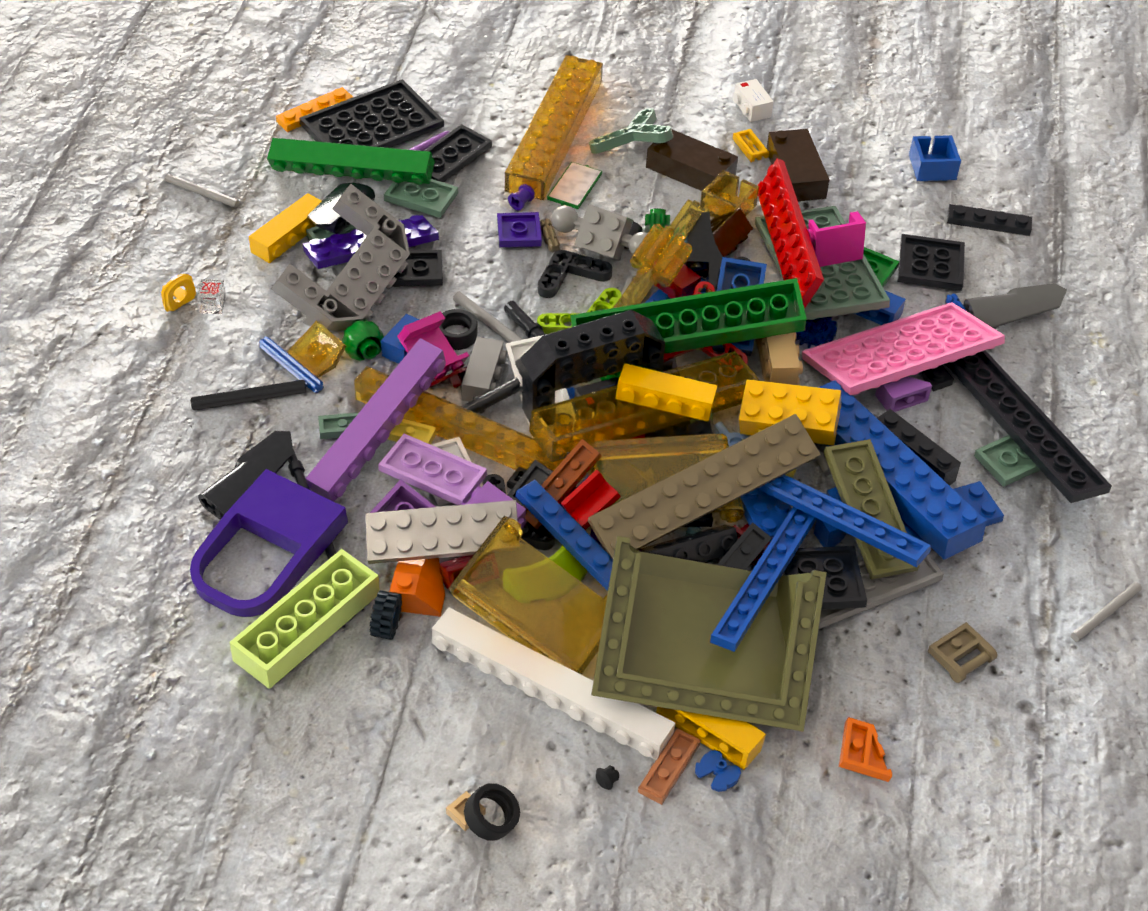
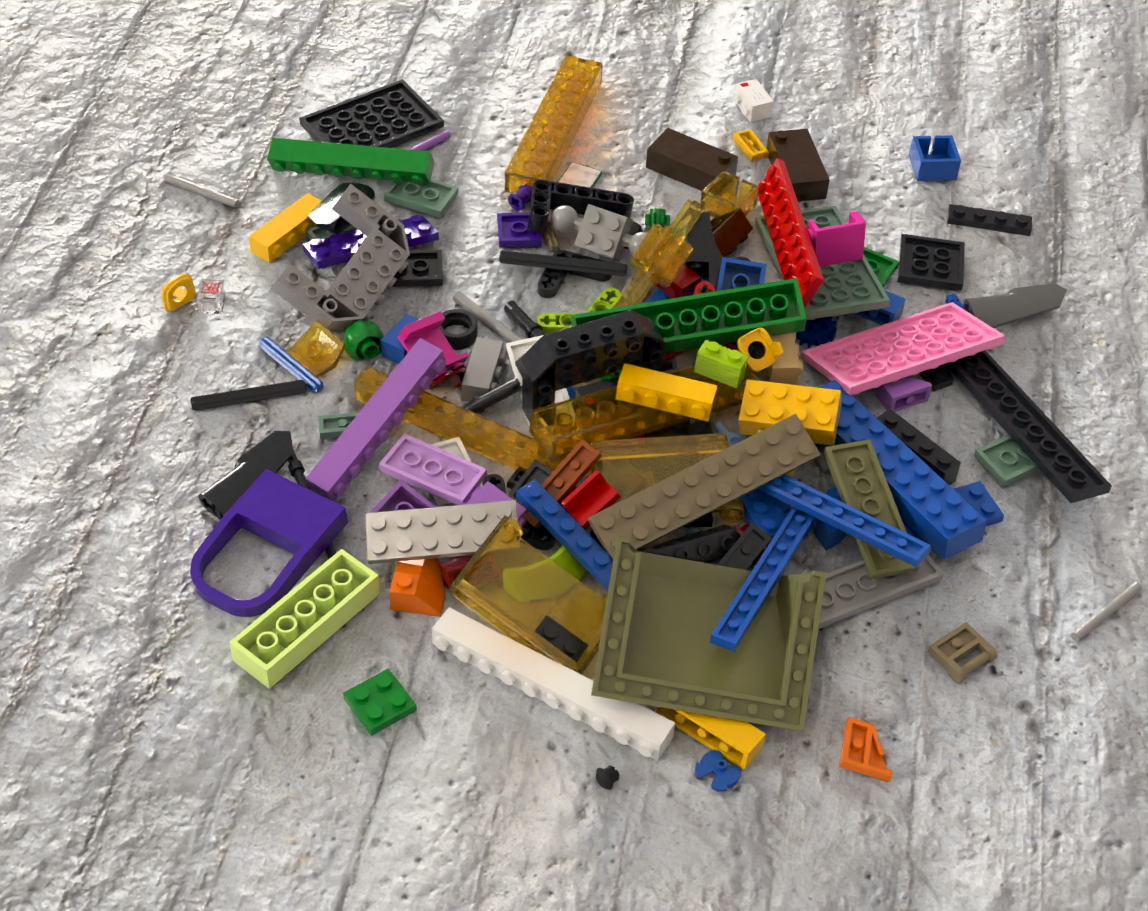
light orange plate [276,87,353,132] -> none
black bush [369,590,402,640] -> none
light yellow plate [387,419,436,445] -> none
black plate [424,124,492,183] -> none
tan plate [446,791,486,831] -> none
black tyre [464,783,521,841] -> none
sand green piece [589,108,674,154] -> none
nougat tile [638,728,701,805] -> none
black plate [783,545,867,610] -> none
none -> green plate [343,668,417,736]
none -> black axle [499,250,628,277]
none -> black beam [527,180,634,233]
none -> black plate [530,615,589,668]
none -> lime brick [693,340,748,389]
none -> yellow piece [737,328,784,372]

